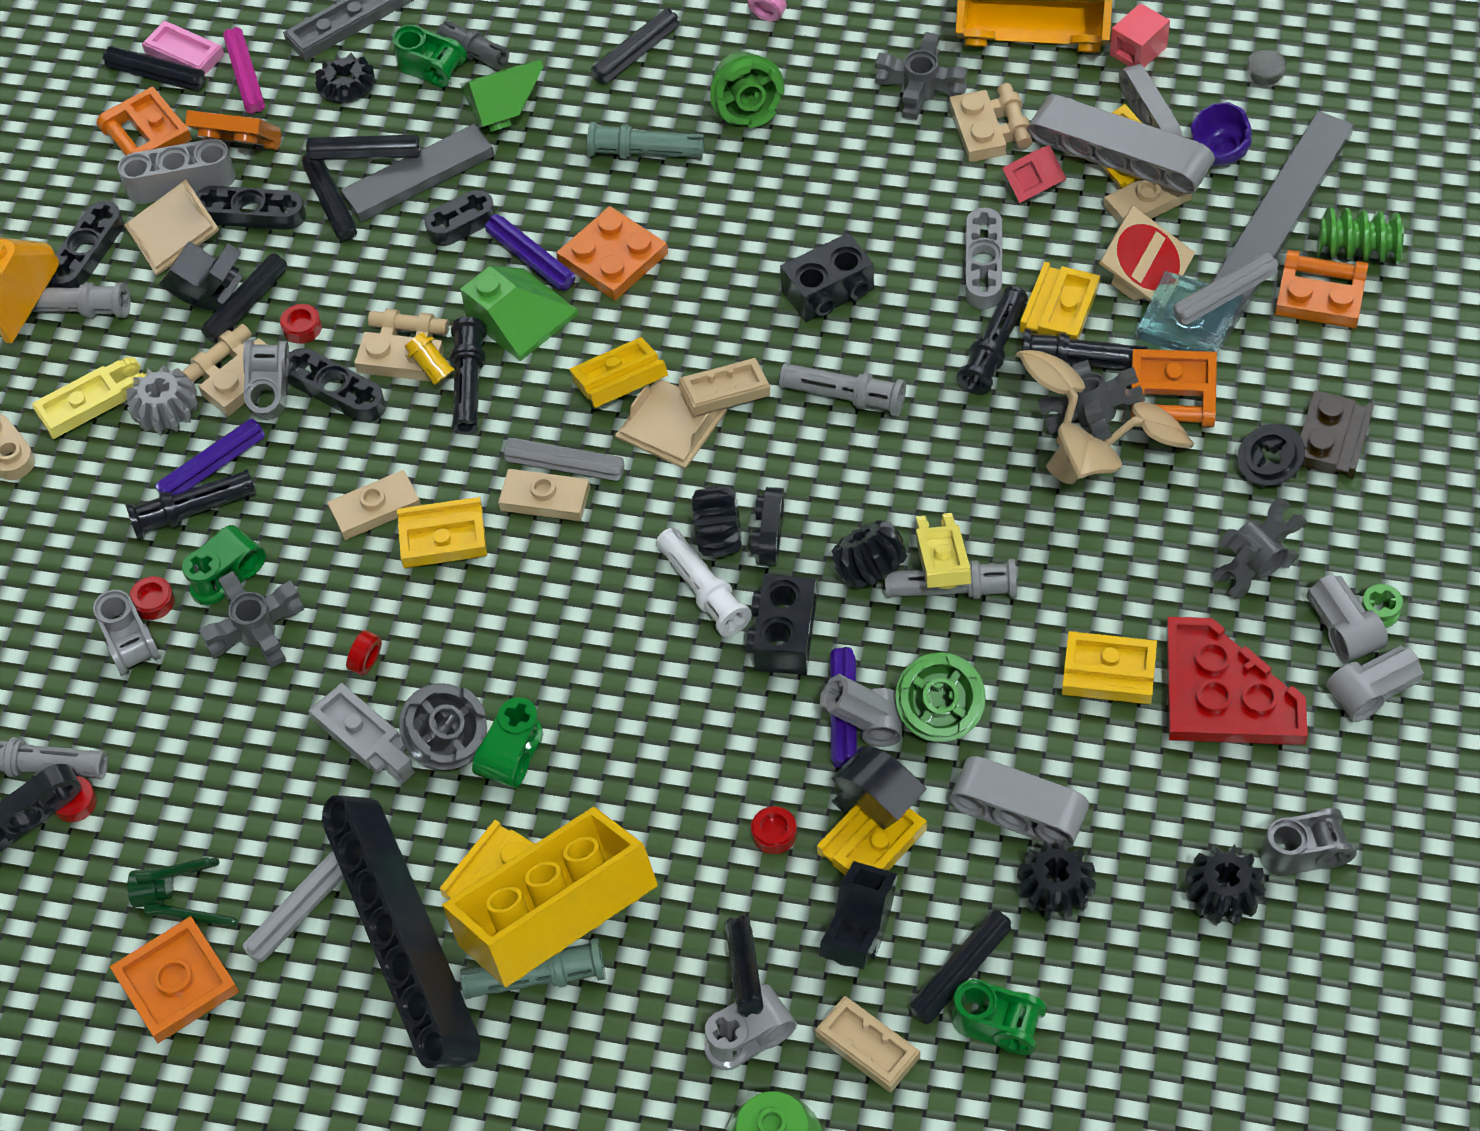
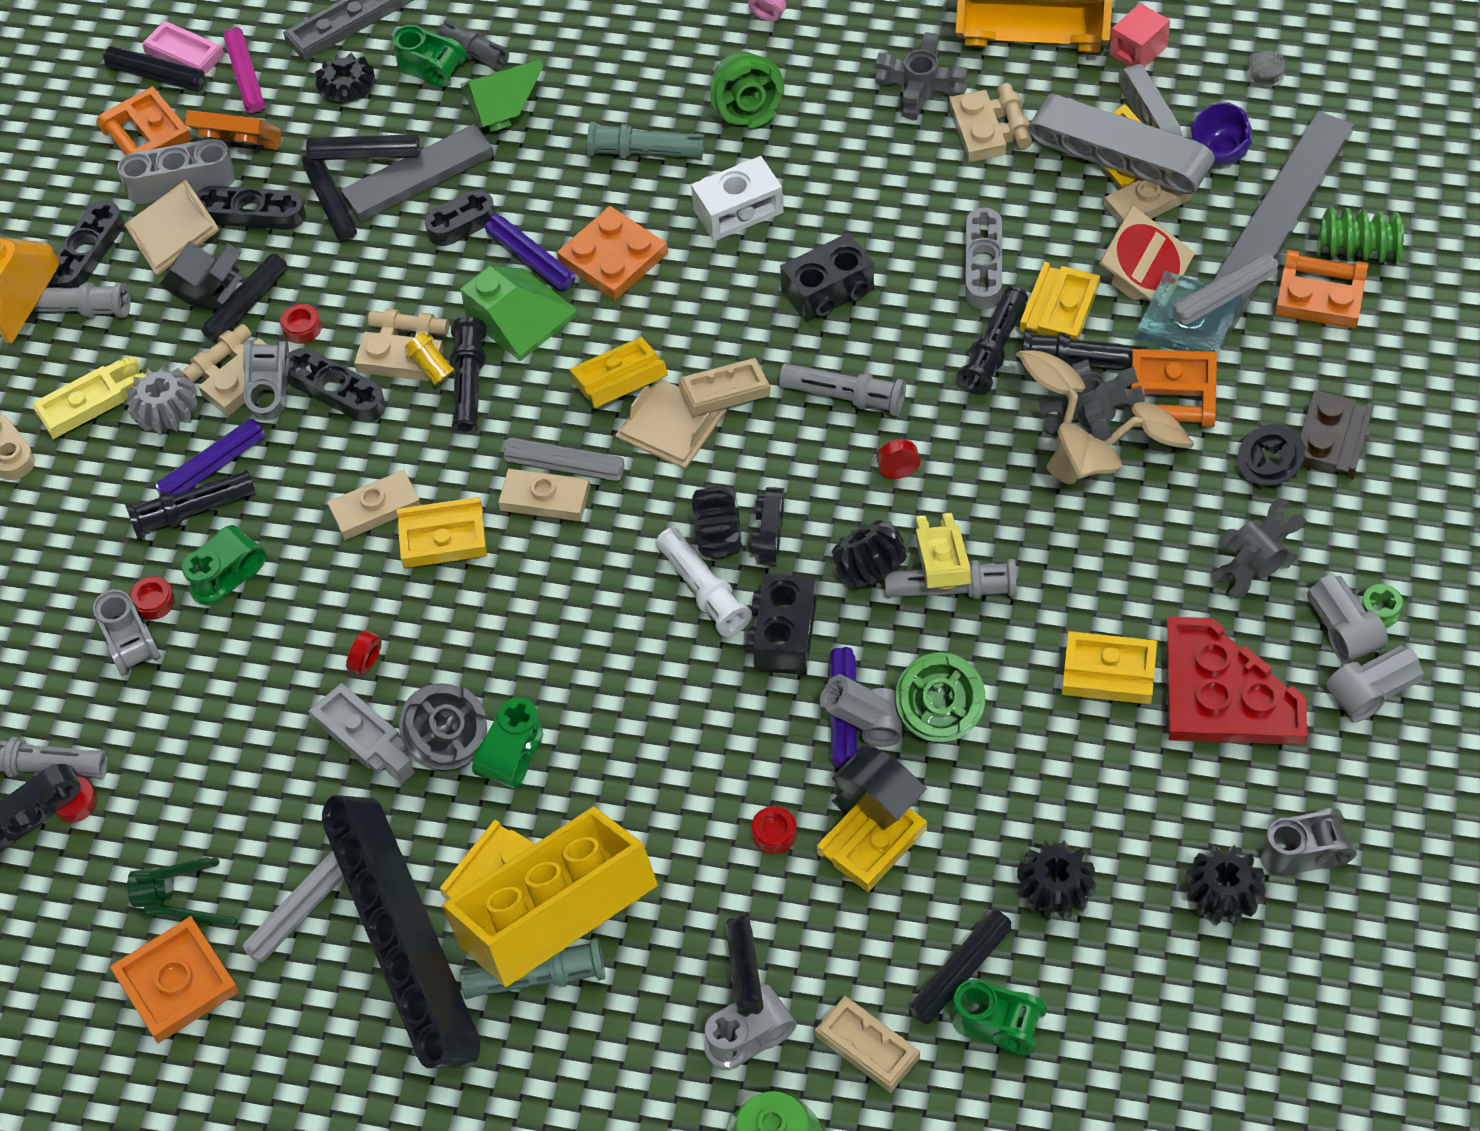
dark grey pin [199,571,304,668] -> none
black axle [591,8,679,85] -> none
black brick [819,861,898,970] -> none
light grey beam [949,756,1090,848] -> none
coral panel [1002,145,1066,203] -> none
none -> white brick [691,156,784,241]
none -> red tile [876,440,921,479]

